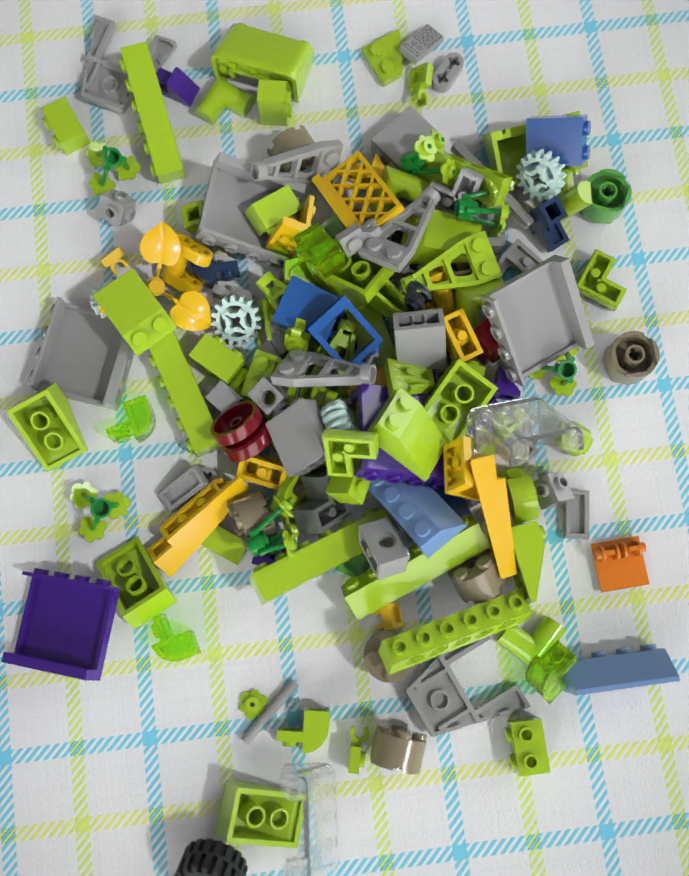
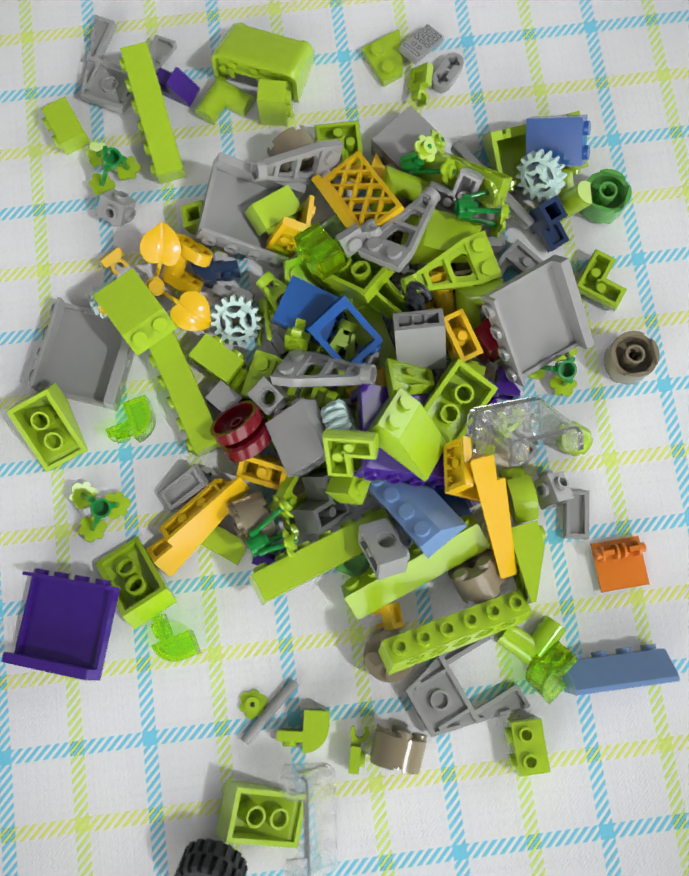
none -> lime brick [314,120,364,164]

